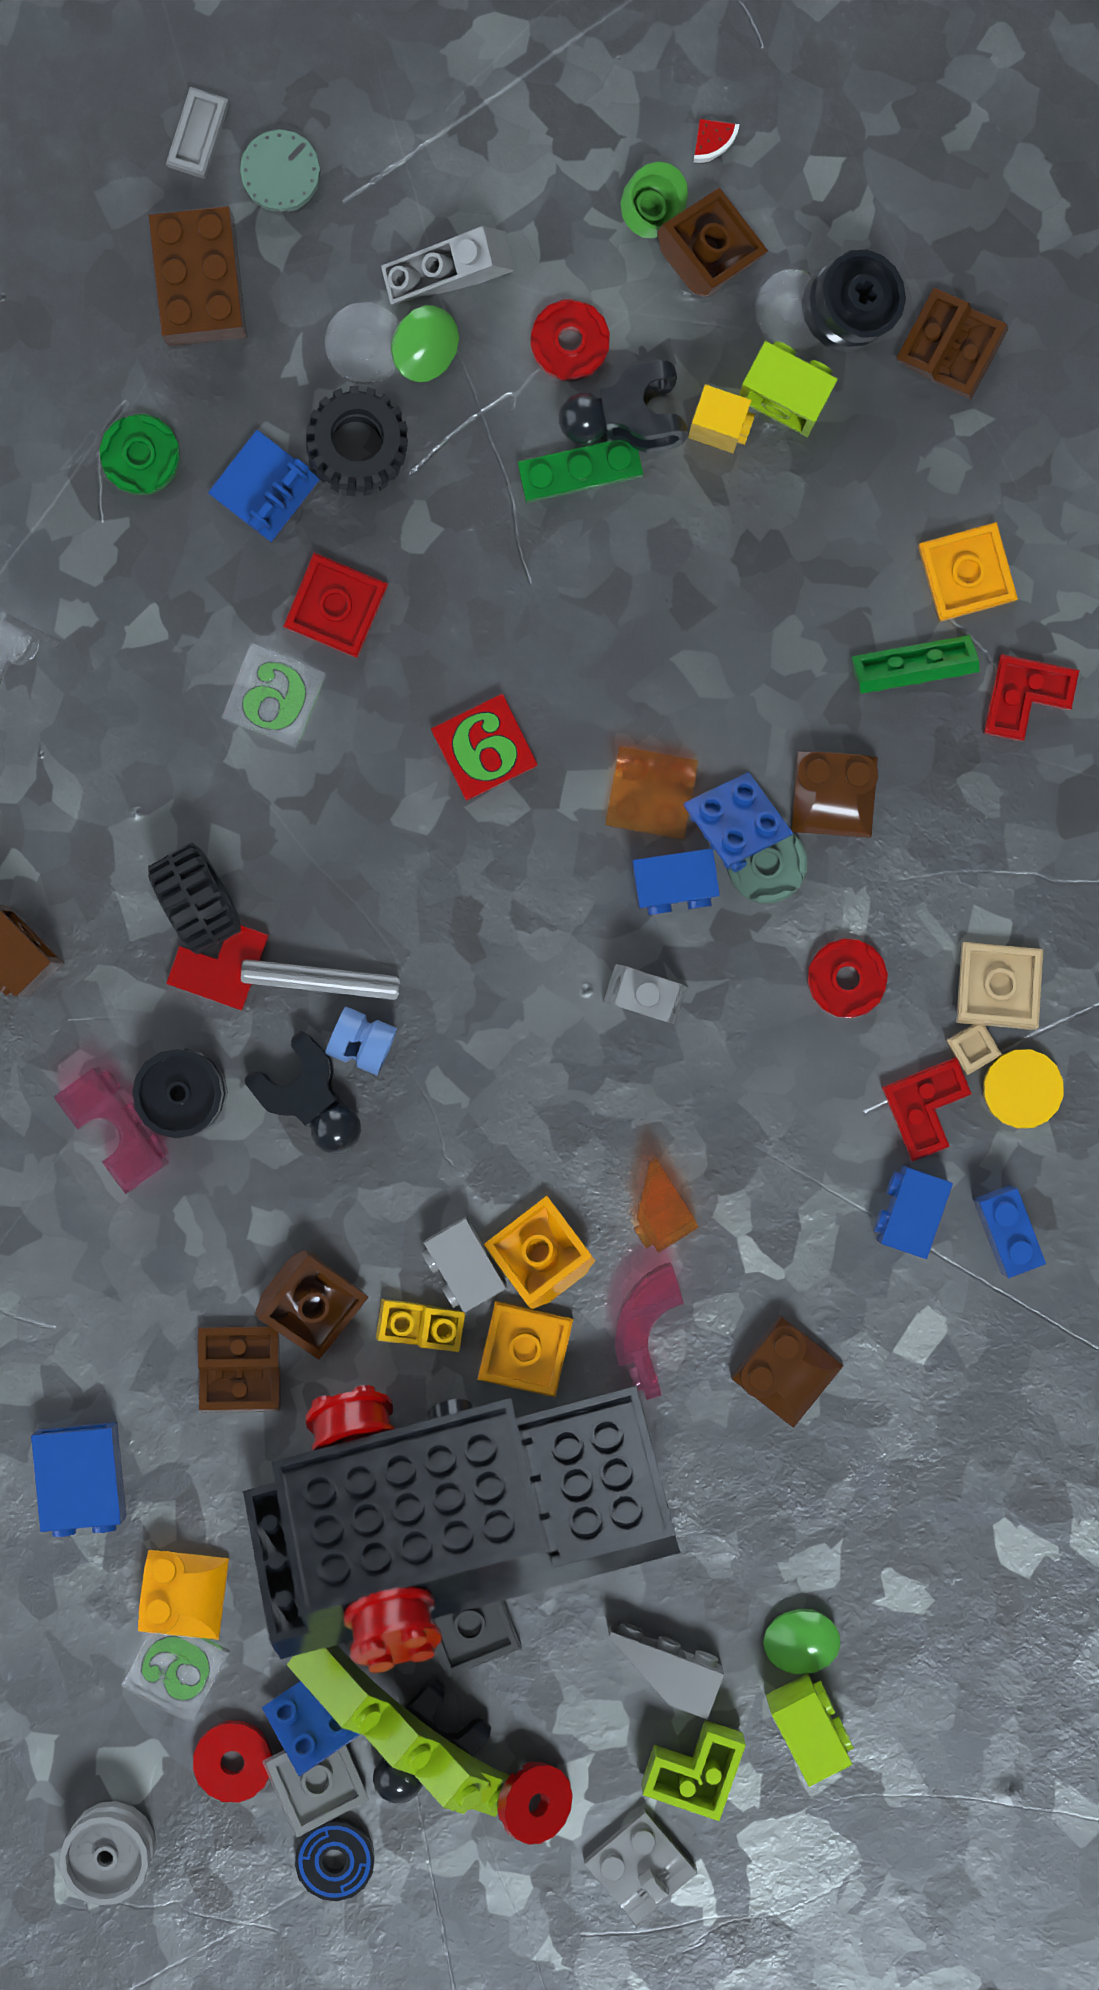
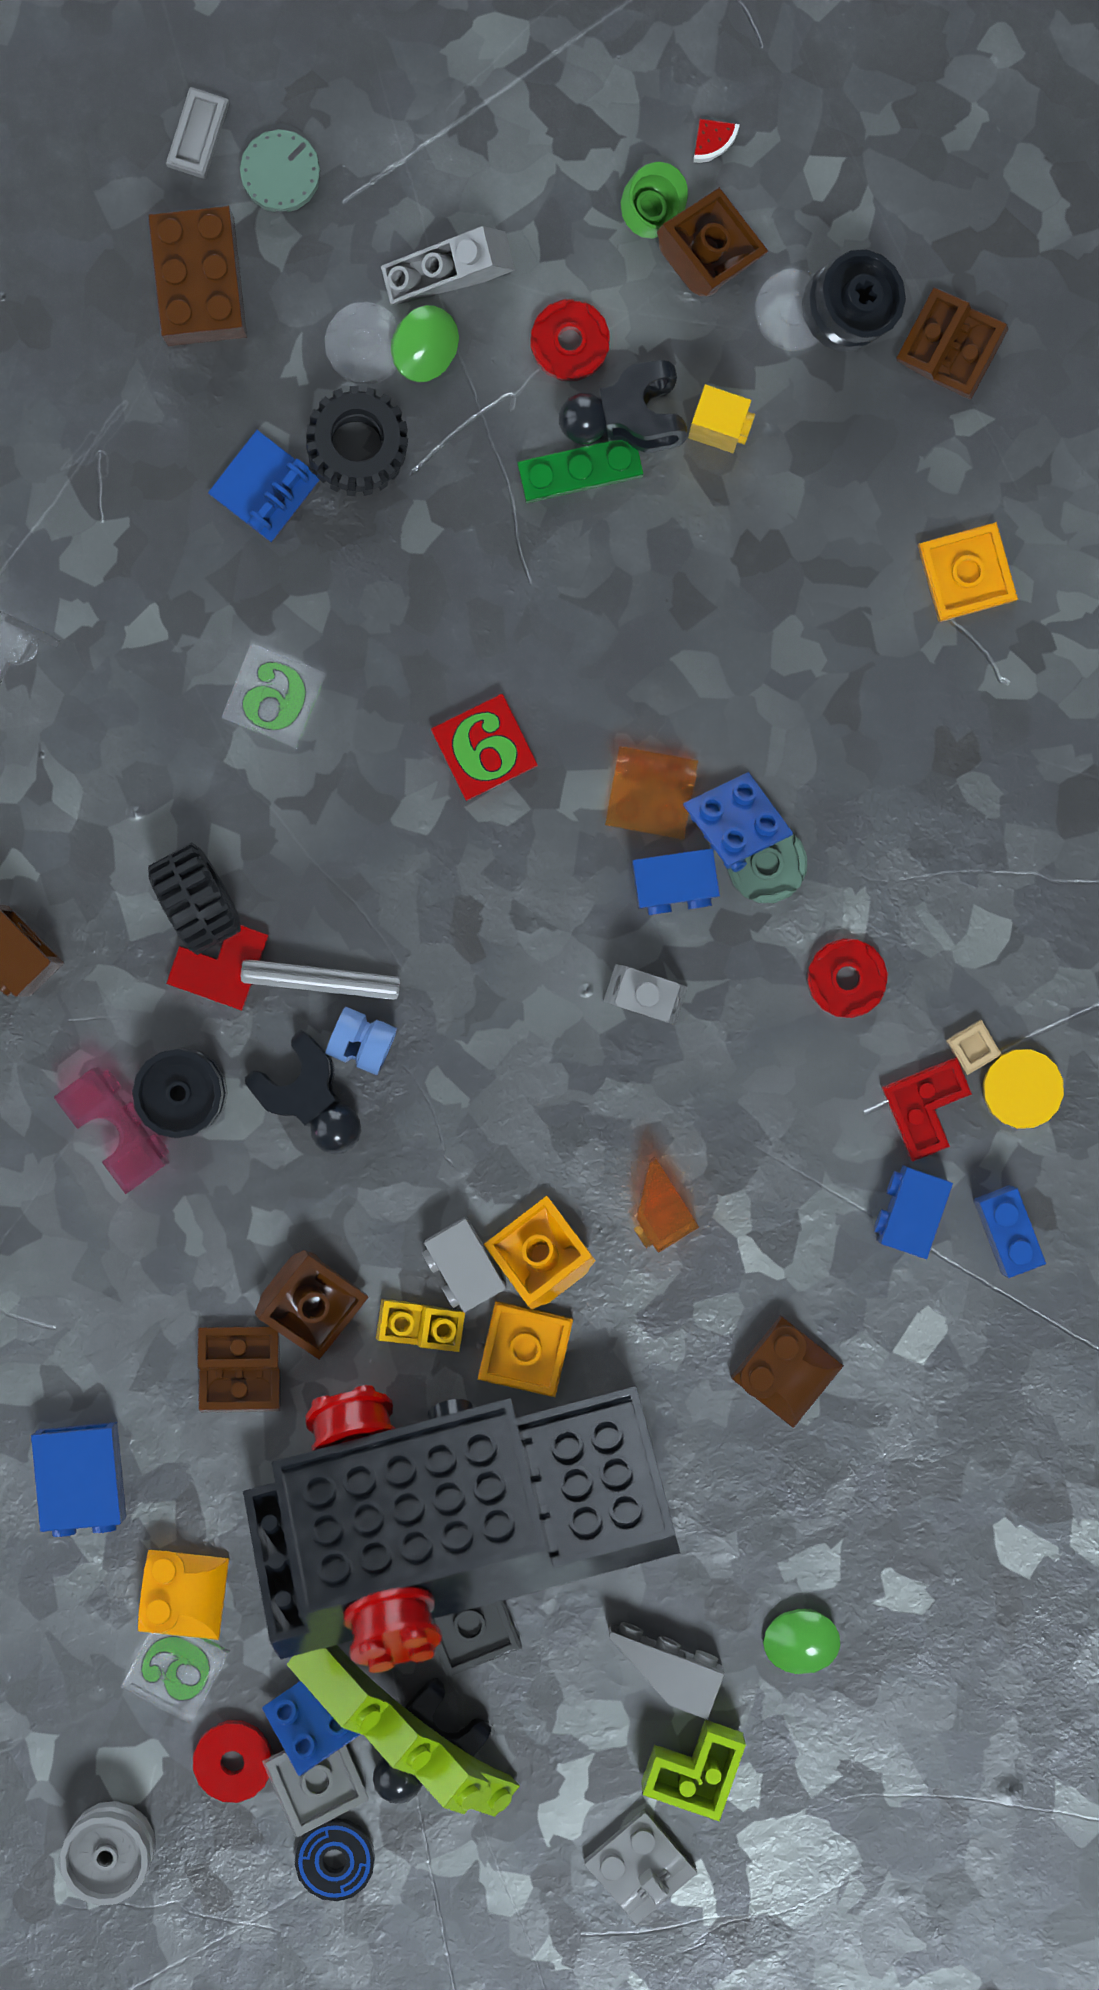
green tile [99,414,181,496] -> none
red tile [283,553,389,659] -> none
red tile [497,1761,573,1845] -> none
clear pink arch [615,1262,684,1400] -> none
lime brick [739,341,838,437] -> none
lime brick [766,1673,854,1787] -> none
reddish brown slope [791,752,878,838] -> none
green plate [852,635,980,694] -> none
tan tile [956,942,1043,1030] -> none
red tile [983,654,1080,742] -> none

